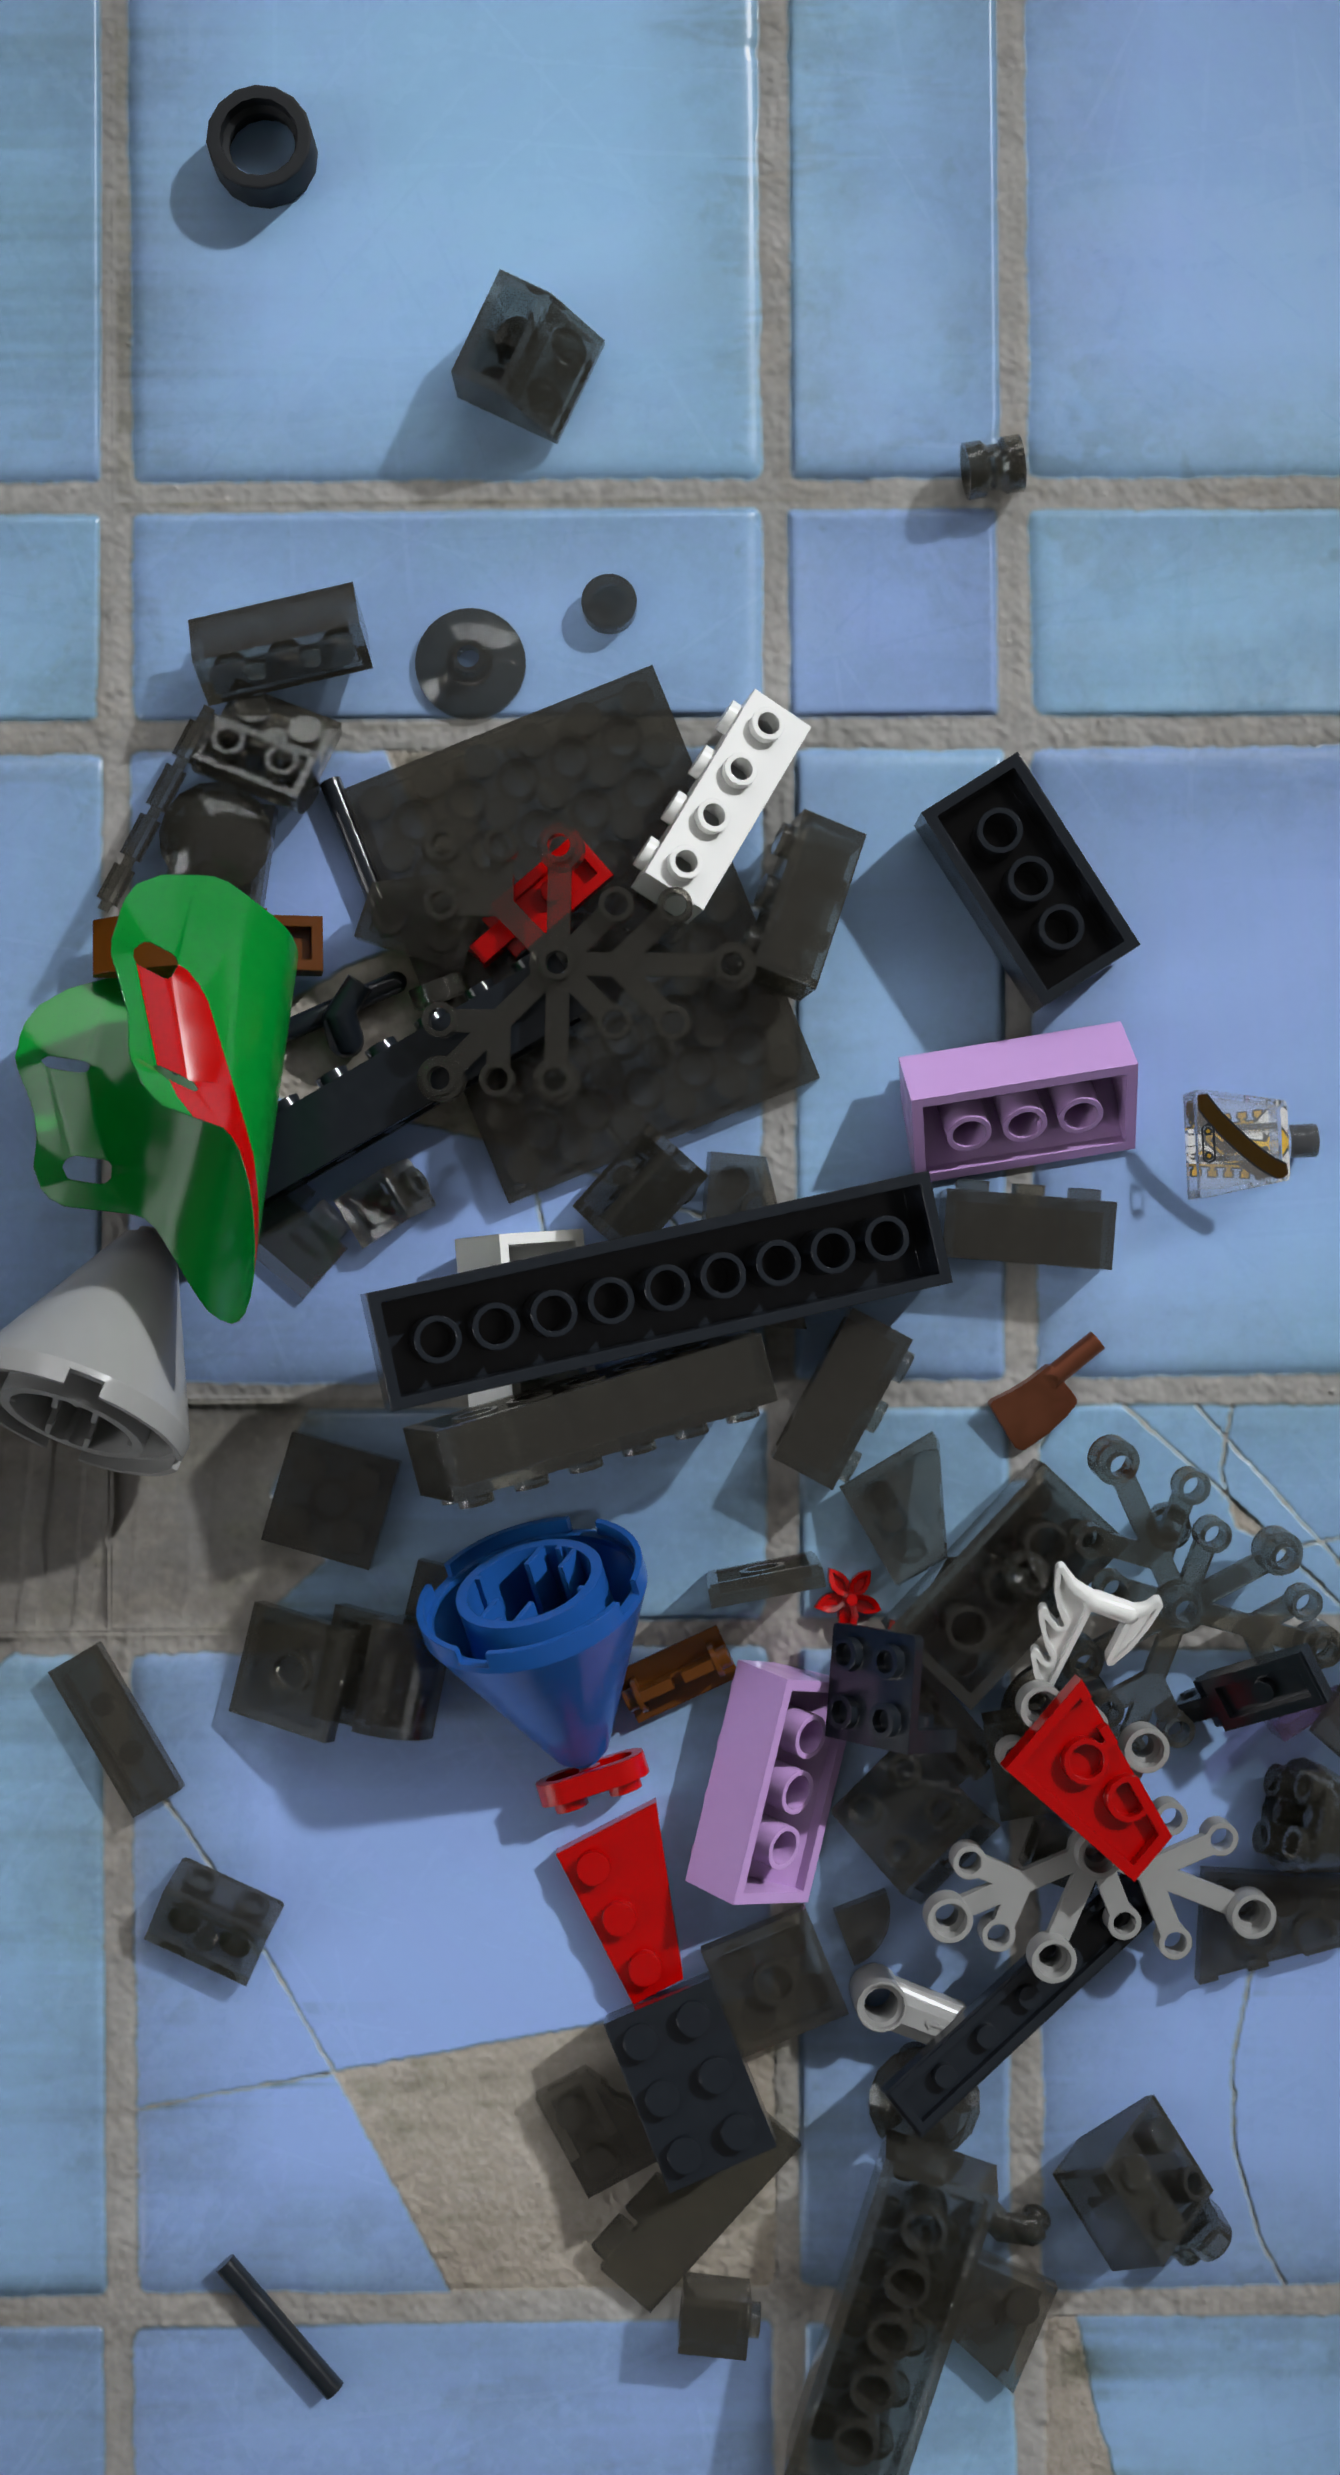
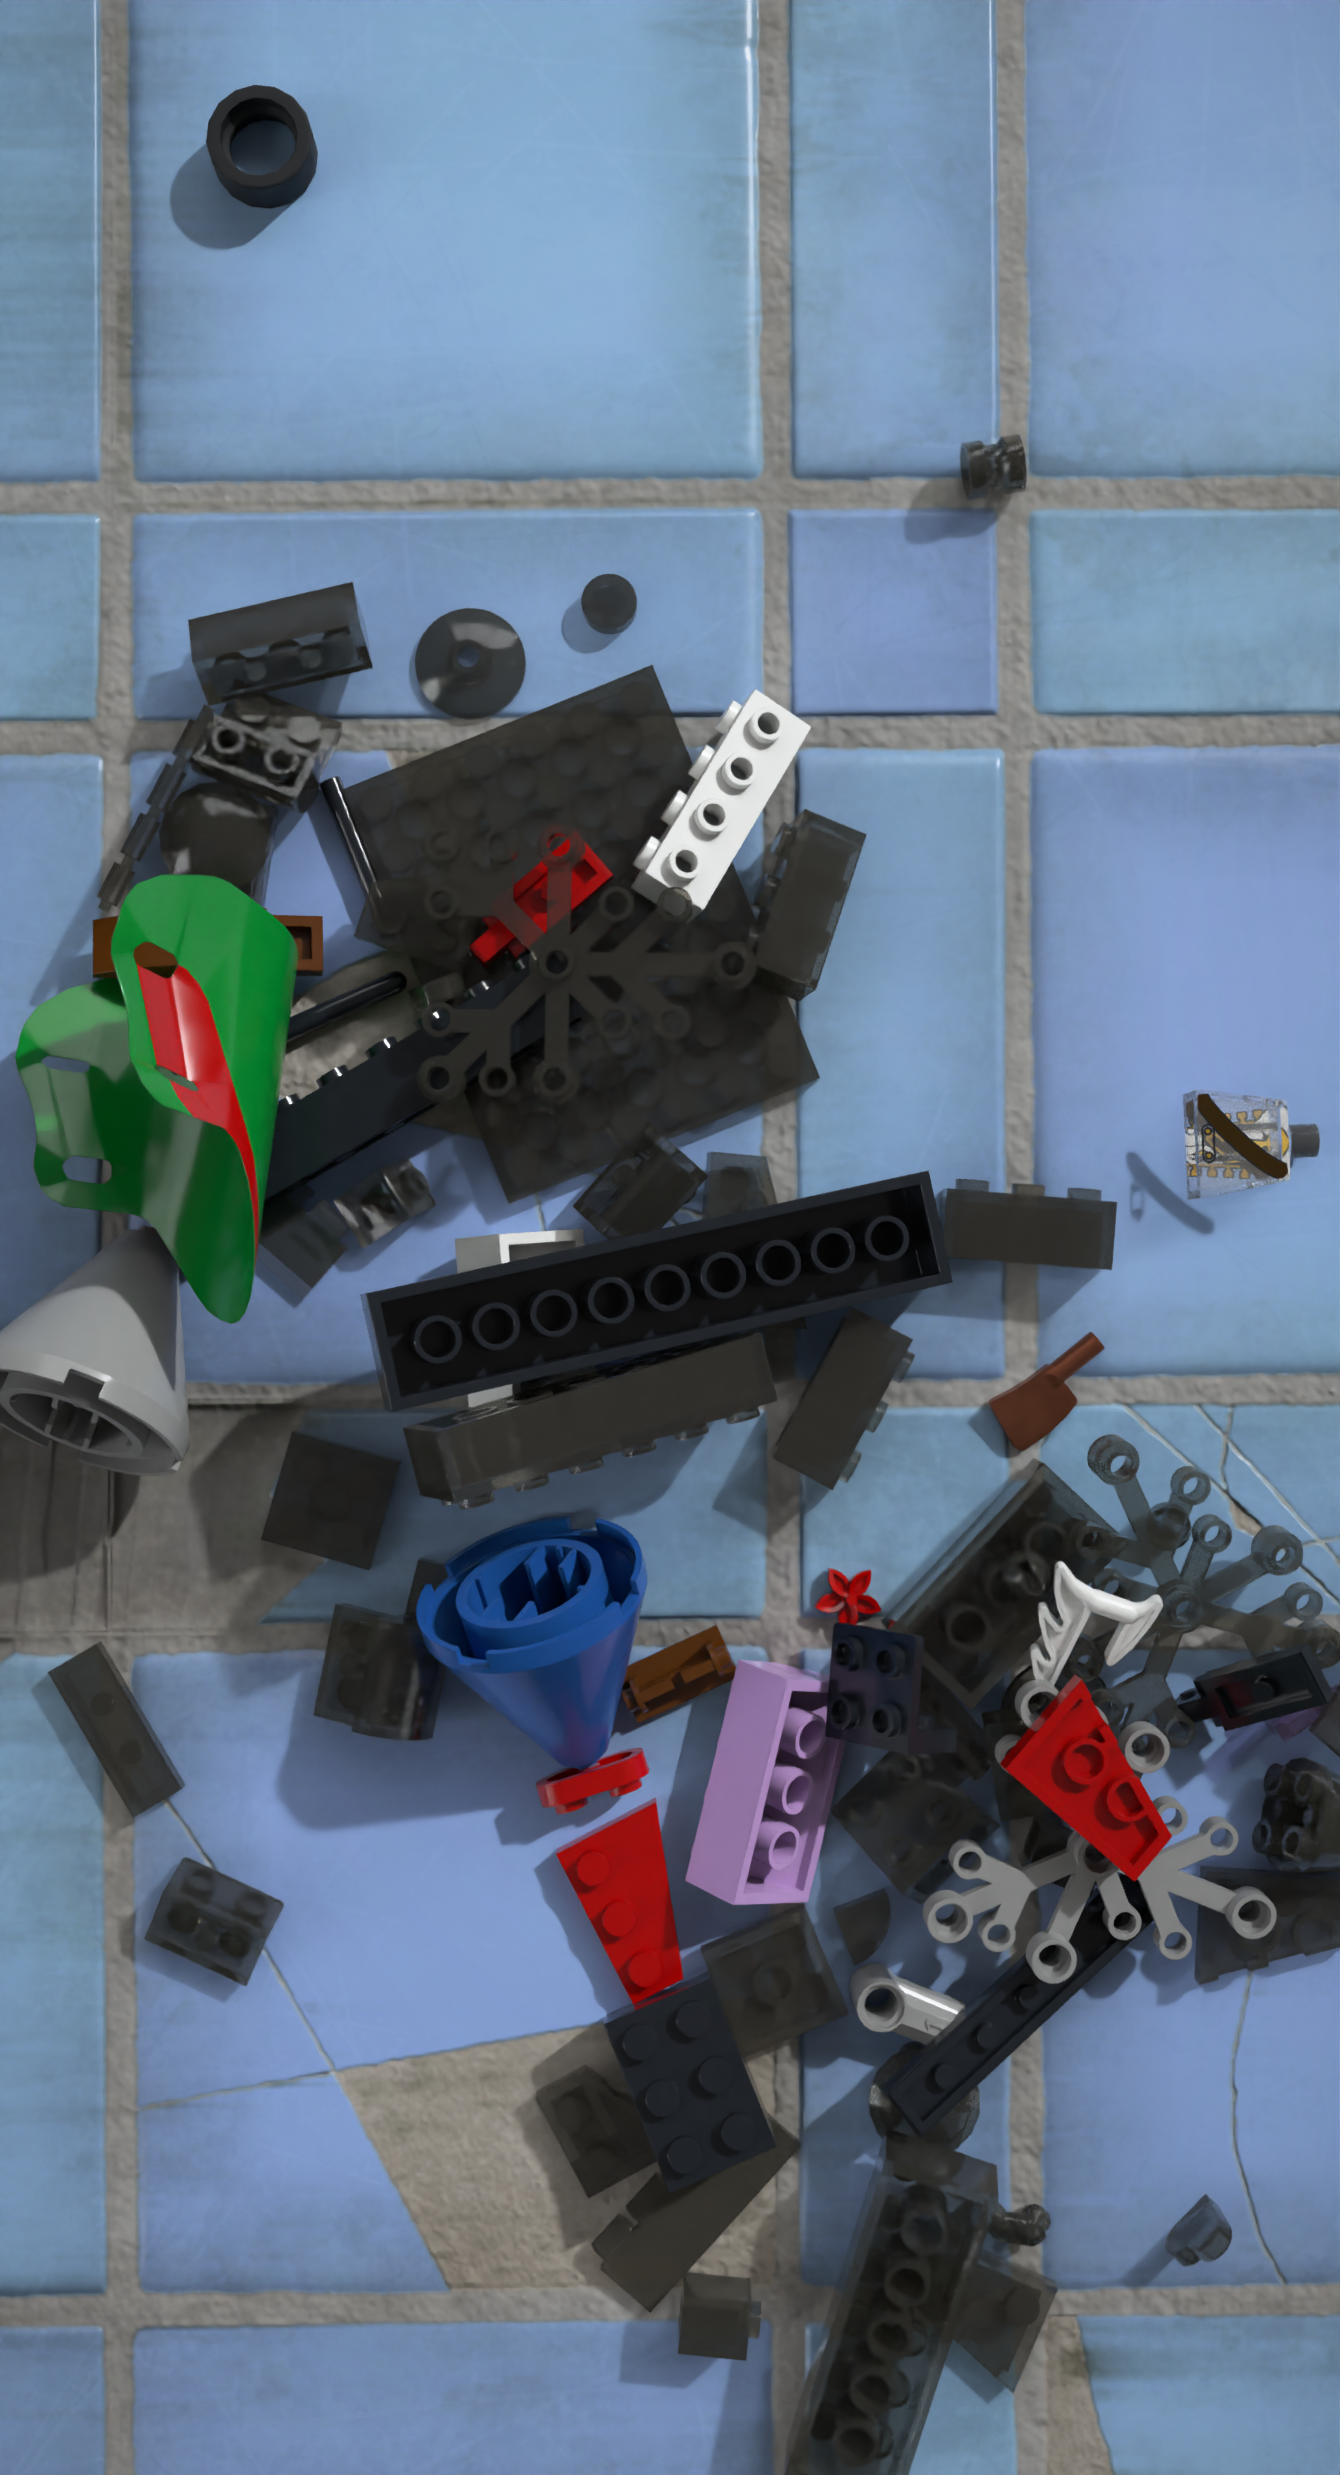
black bar [216,2254,343,2400] -> none
clear smoke tile [229,1601,361,1743] -> none
black arm [321,974,372,1058] -> none
clear smoke slope [451,269,605,444] -> none
clear smoke tile [706,1551,826,1609] -> none
clear smoke wing [839,1431,948,1586] -> none
lavender slope [898,1021,1138,1182] -> none
black brick [914,752,1141,1013] -> none
clear smoke slope [1052,2095,1214,2271] -> none

